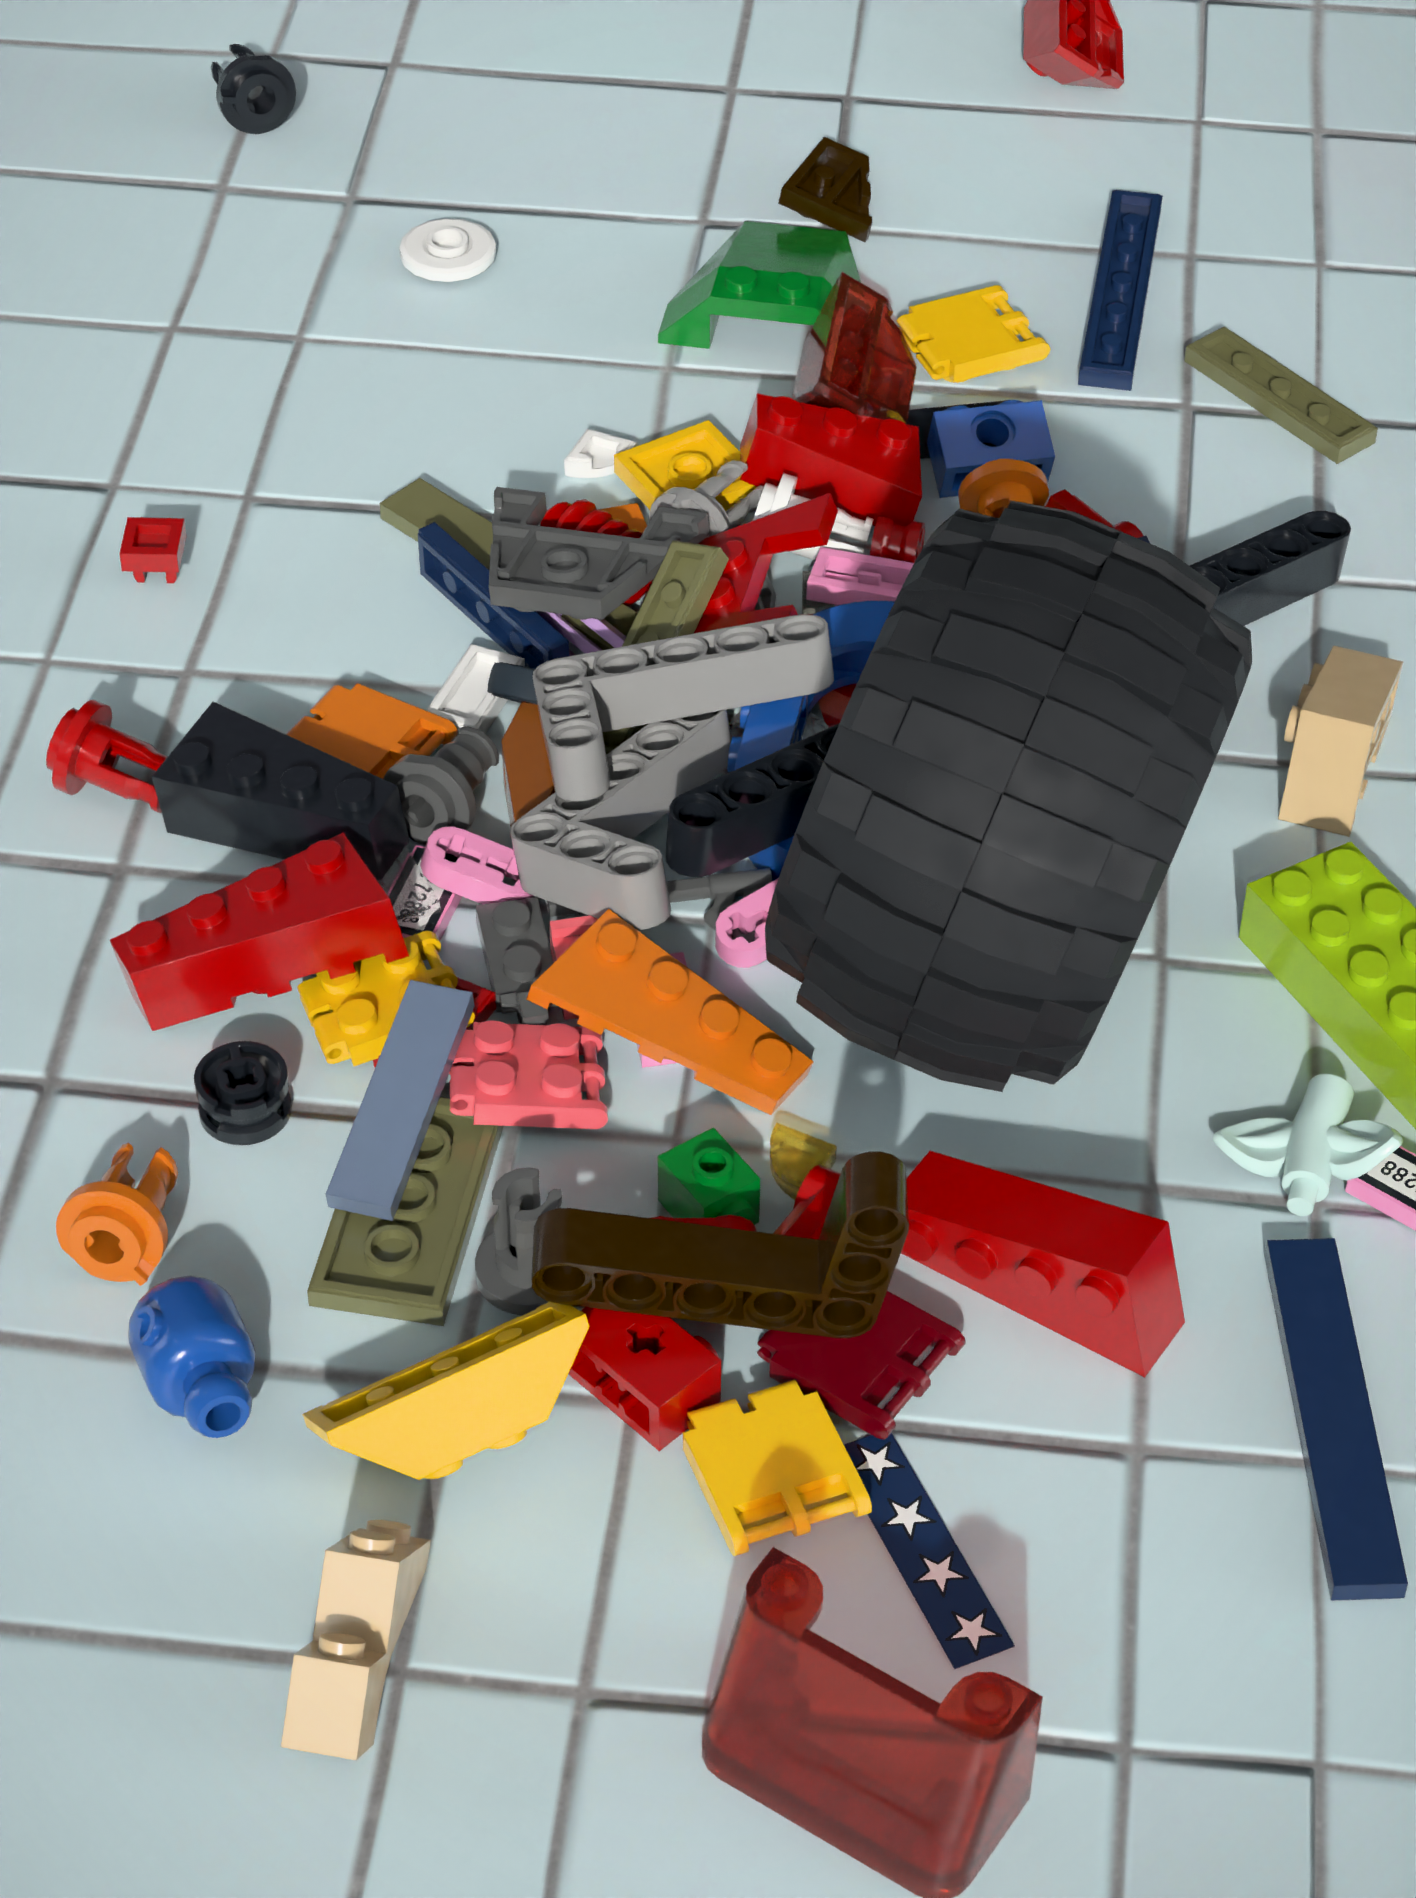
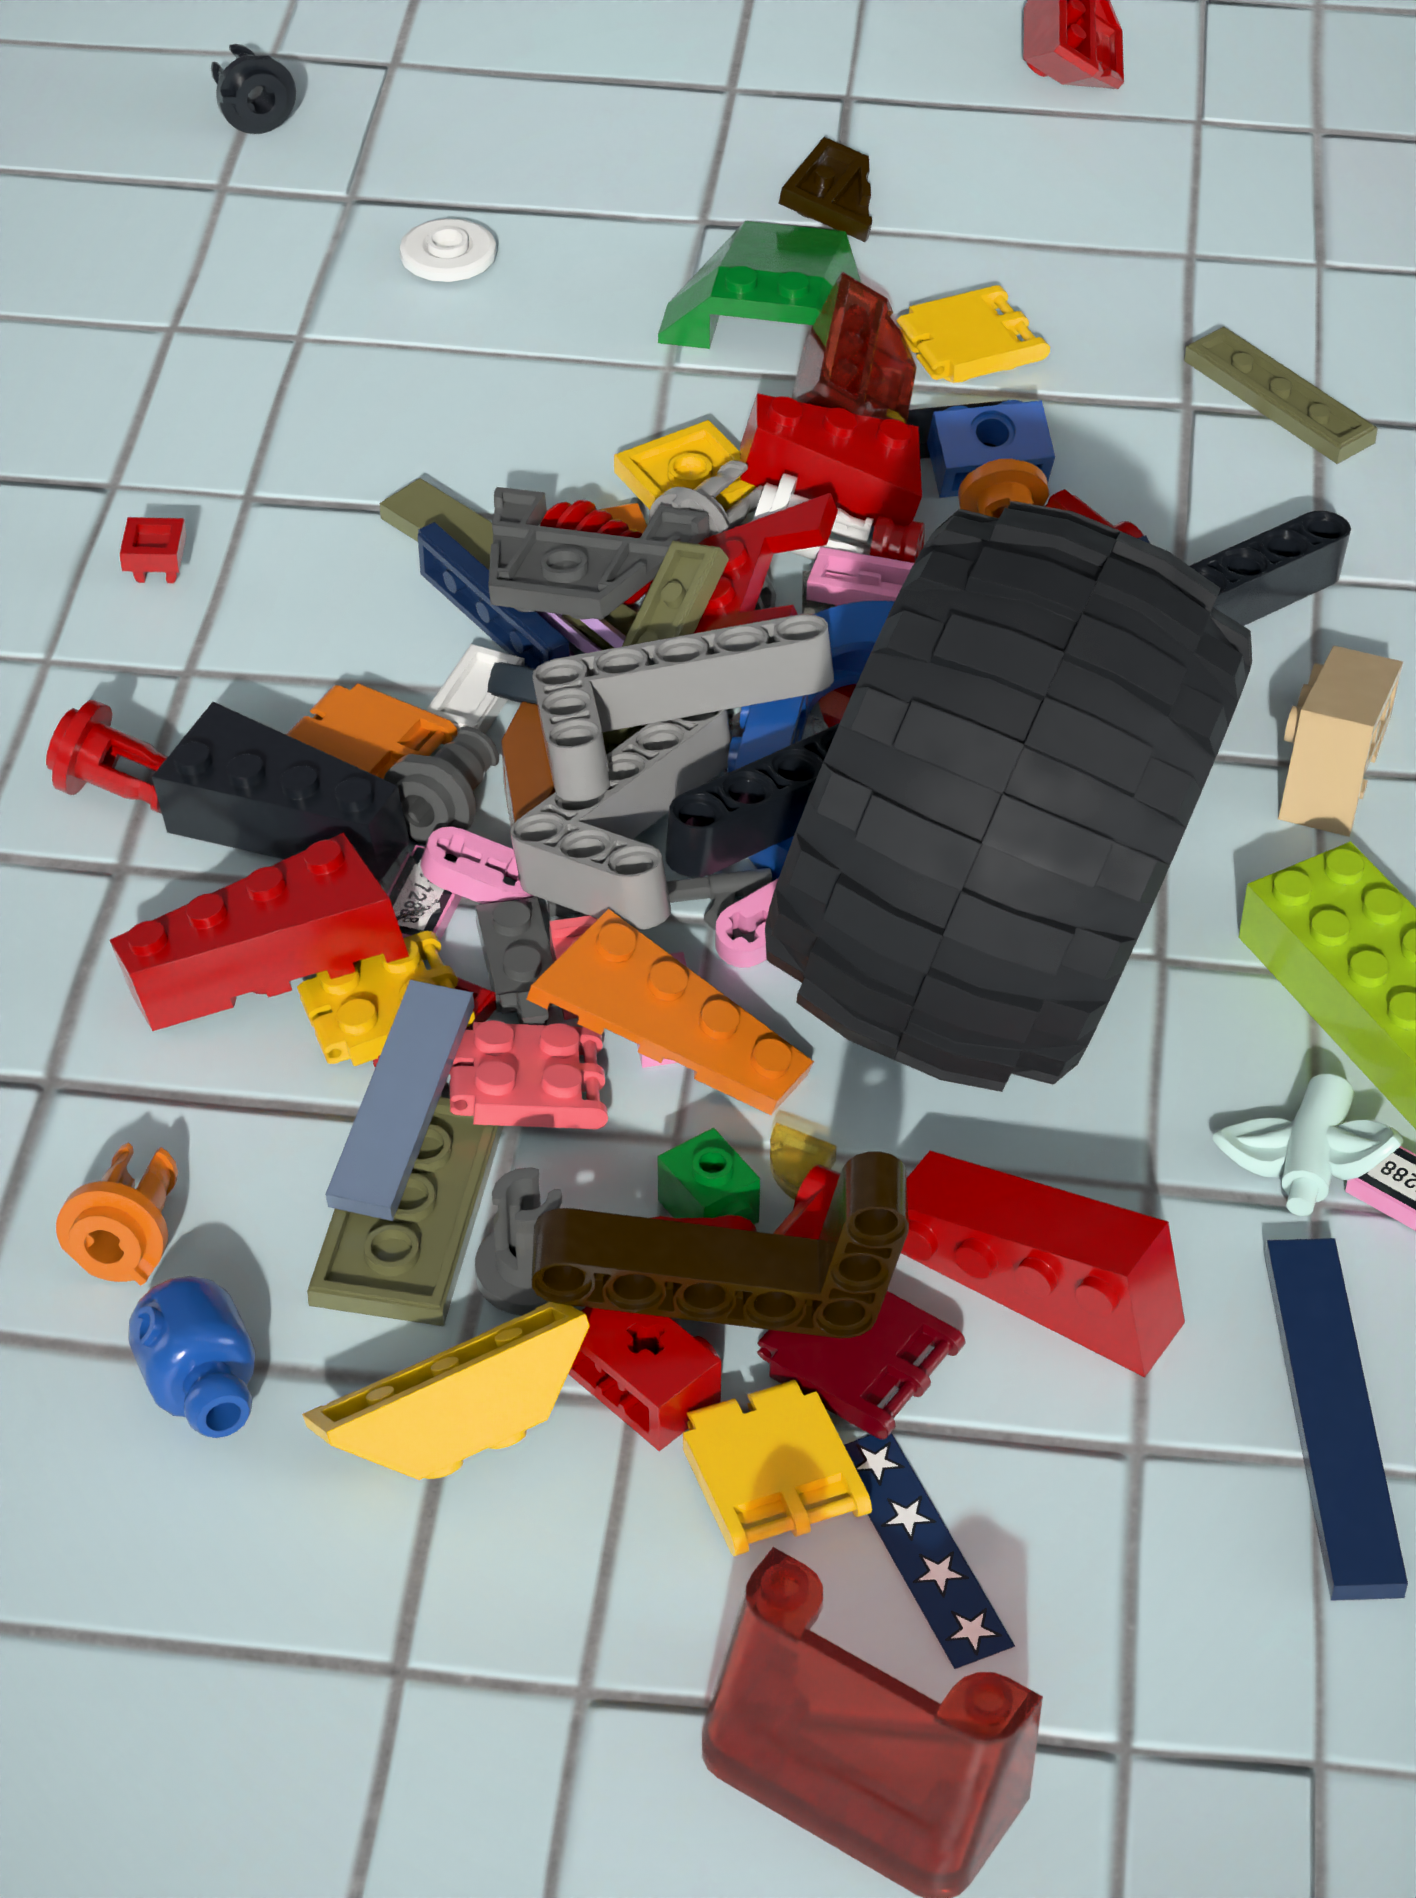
black wheel [194,1041,292,1145] -> none
tan arch [281,1520,431,1760] -> none
white tile [564,429,637,478] -> none
dark blue tile [1078,190,1163,391] -> none

